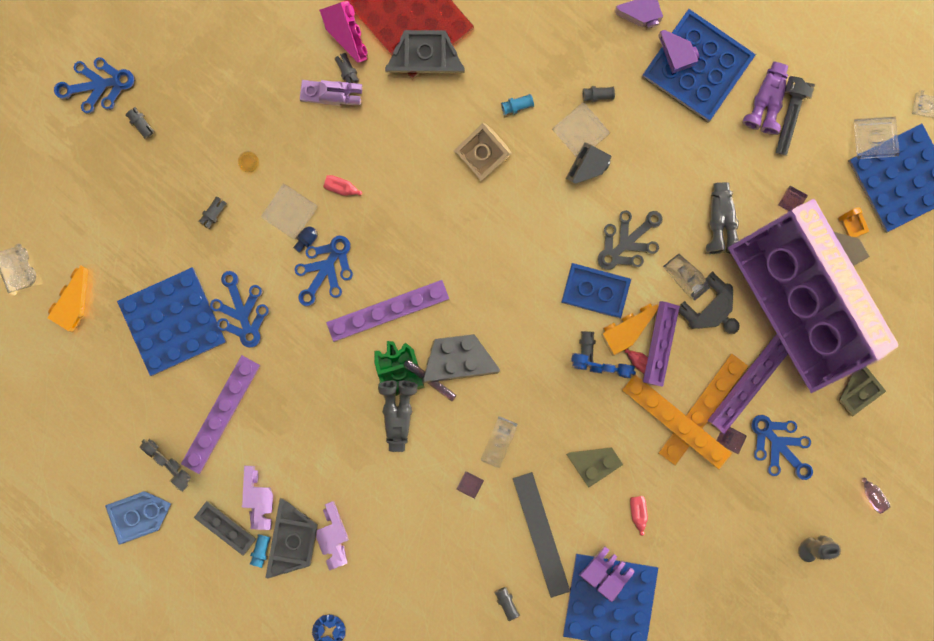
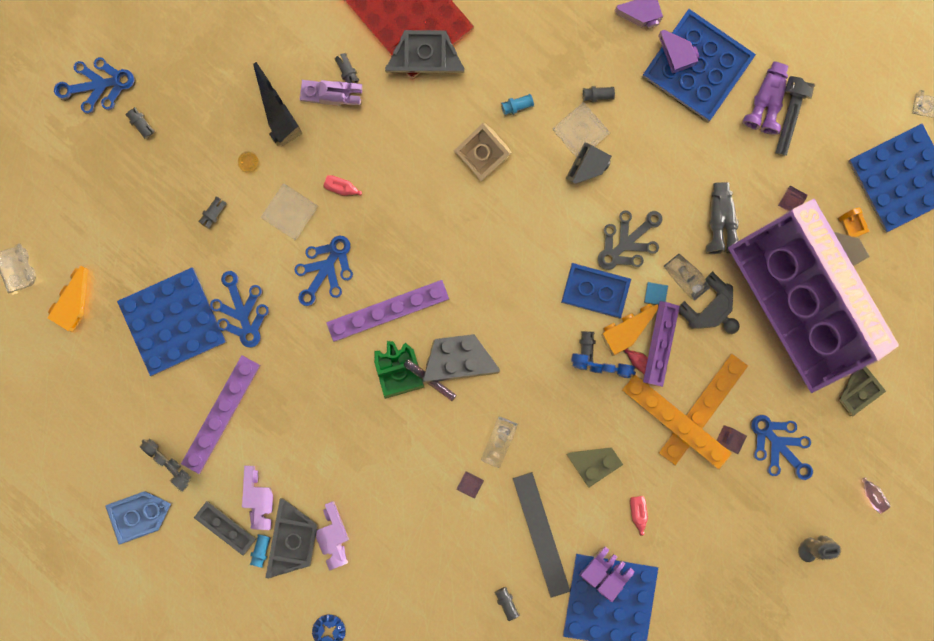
dark blue cylinder [293,226,318,253] -> none
dark pink slope [320,1,368,63] -> none
dark grey piece [378,380,418,452] -> none
medium lavender plate [708,334,788,434] -> none
clear tile [854,117,899,159] -> none
none -> black wedge [253,62,303,146]
none -> dark azure tile [644,282,668,305]

